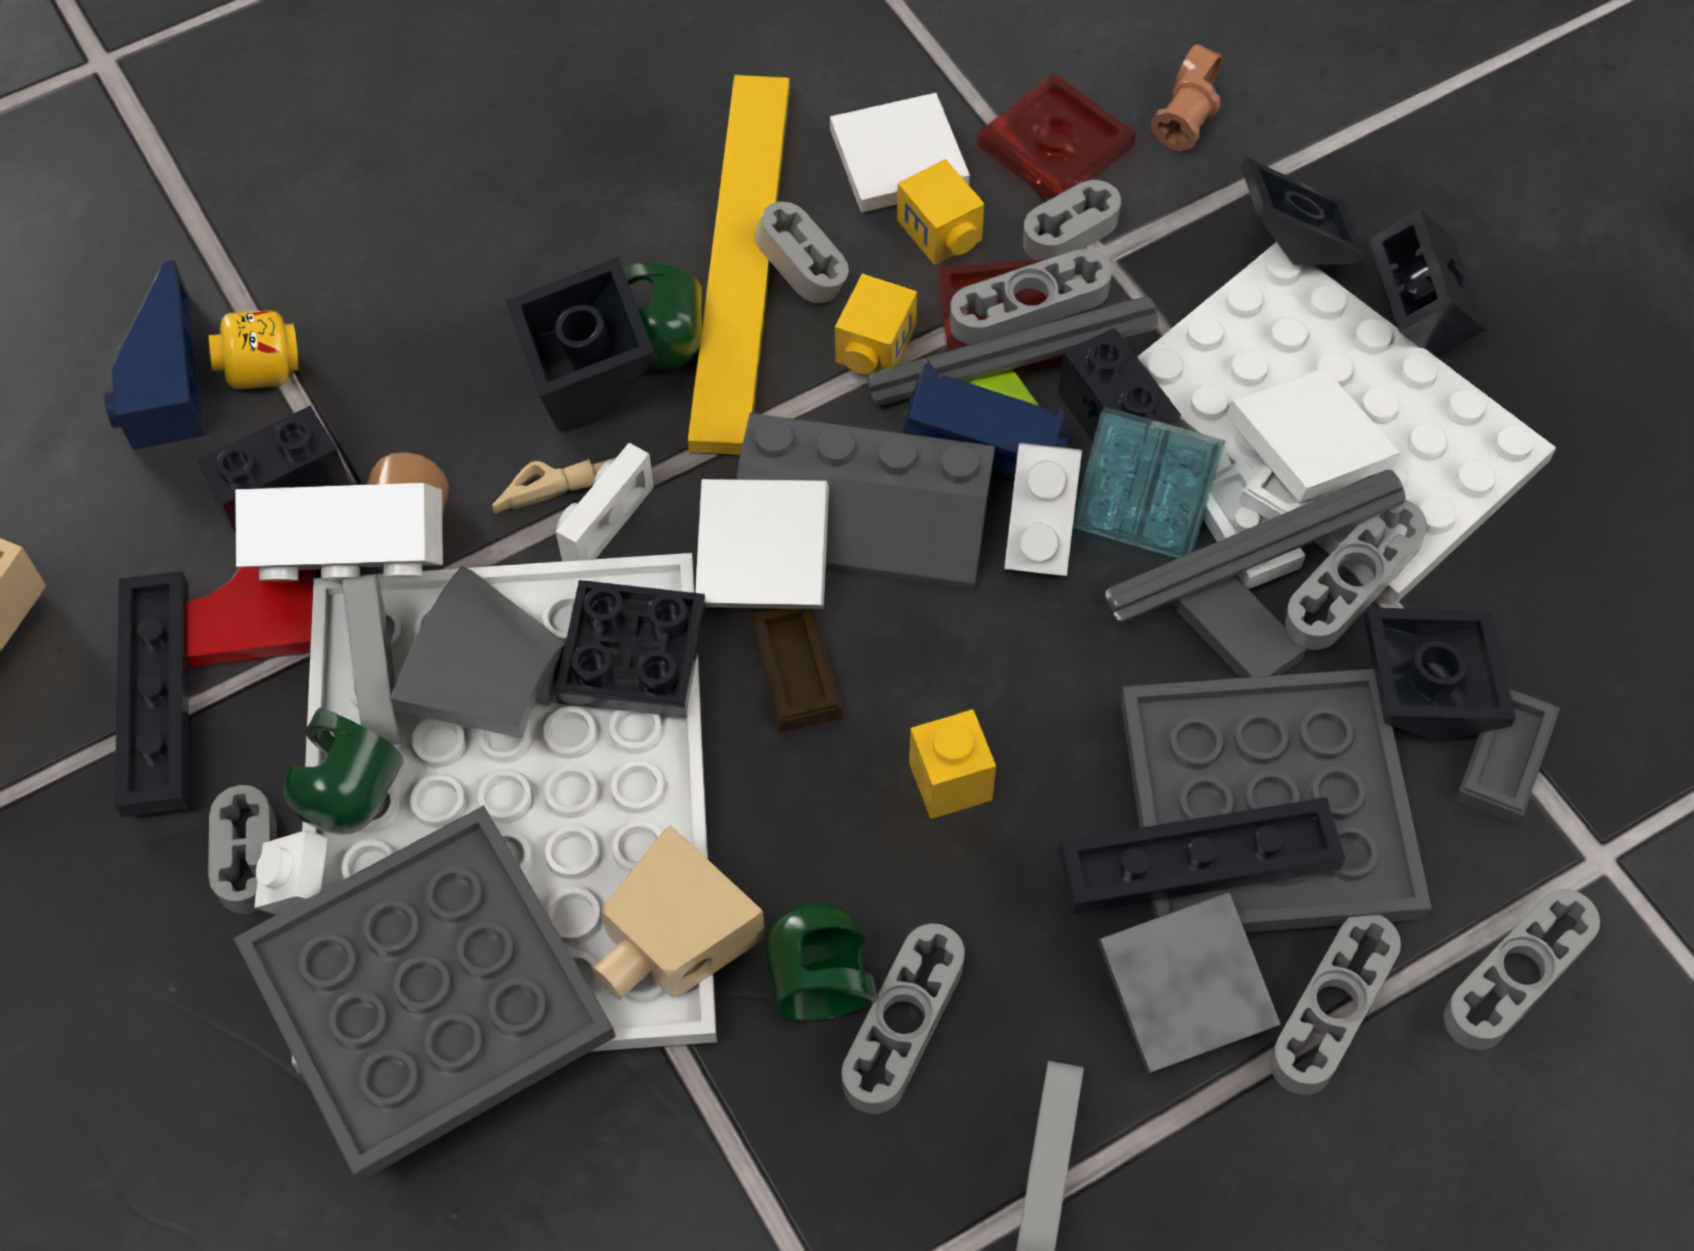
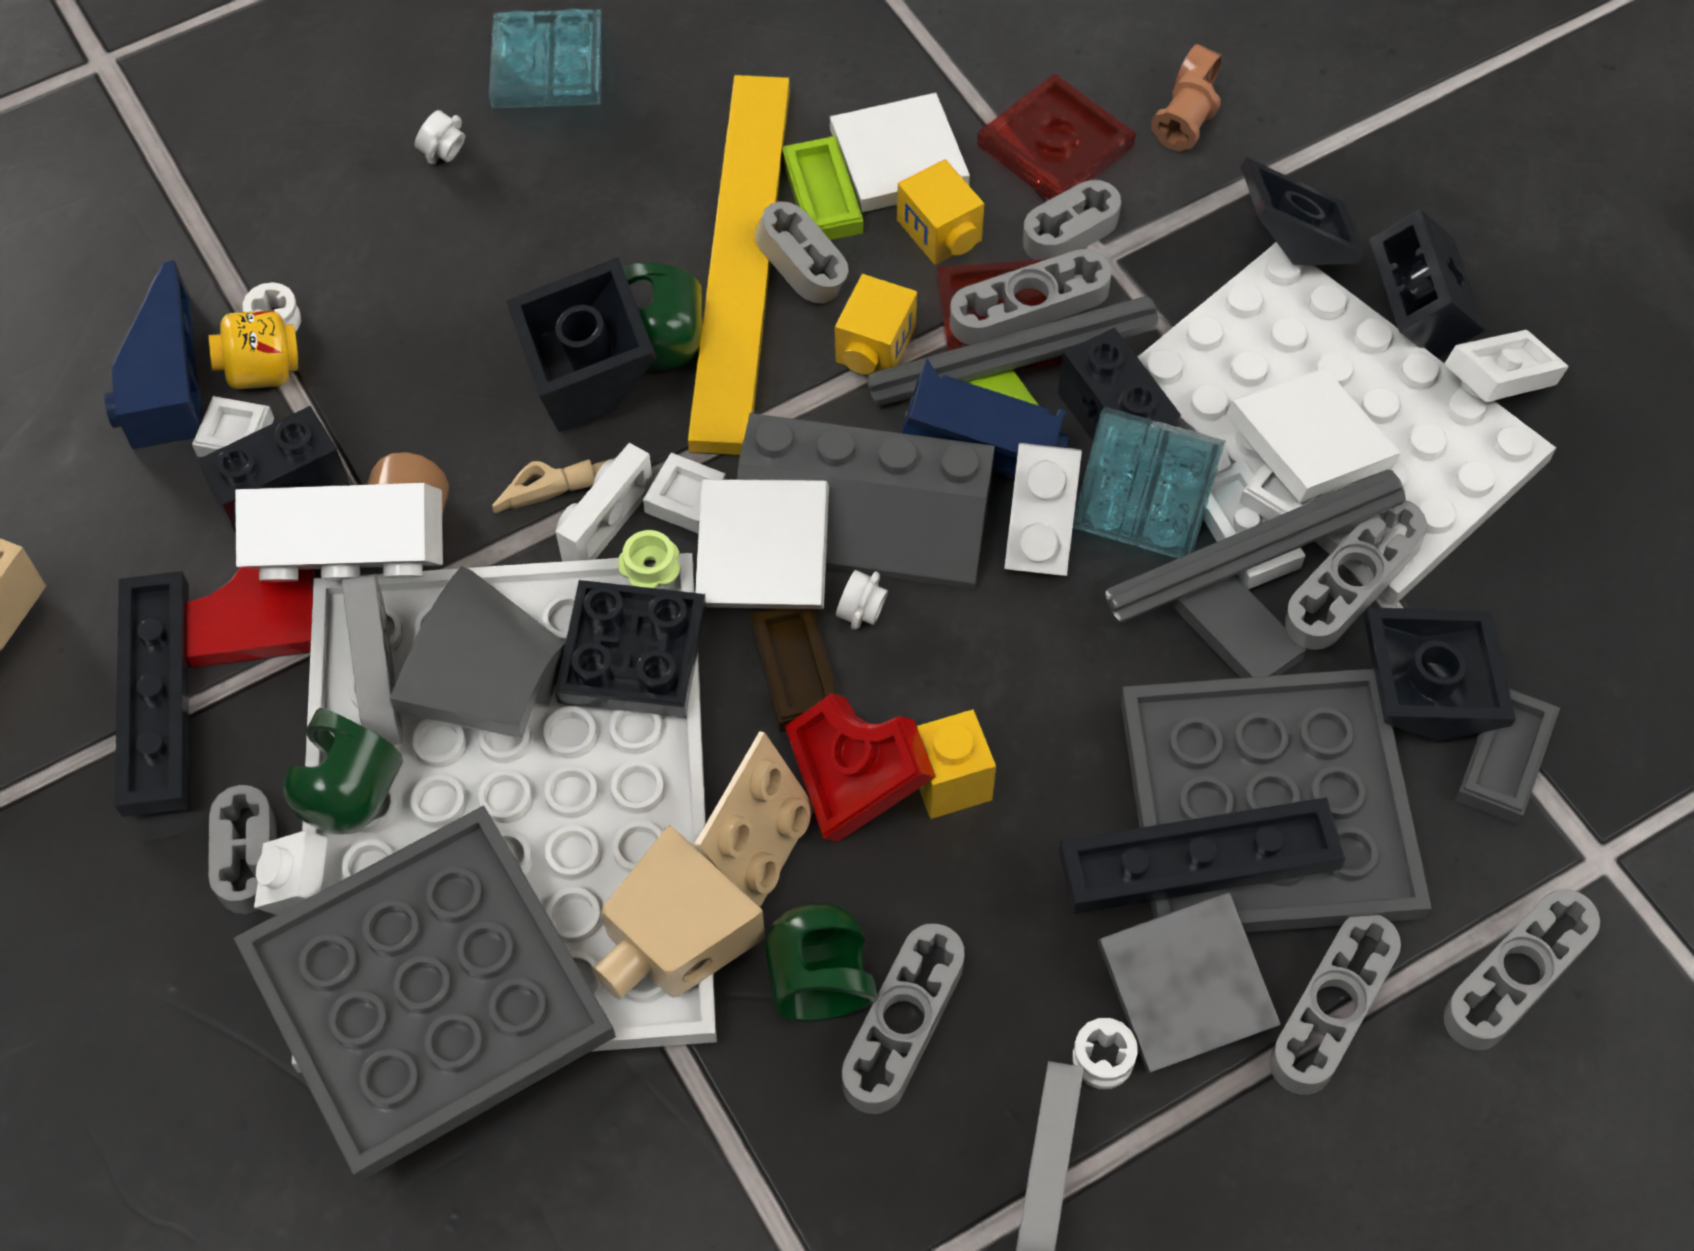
none -> white tile [192,396,274,457]
none -> white bush [242,282,301,332]
none -> white plate [415,110,465,164]
none -> clear light blue tile [489,9,603,108]
none -> yellowish green plate [618,530,680,588]
none -> white plate [643,453,726,534]
none -> tan hinge [695,731,814,907]
none -> lime tile [782,136,864,240]
none -> red tile [785,693,936,842]
none -> white plate [836,570,888,630]
none -> white bush [1072,1018,1138,1089]
none -> white plate [1444,330,1569,402]

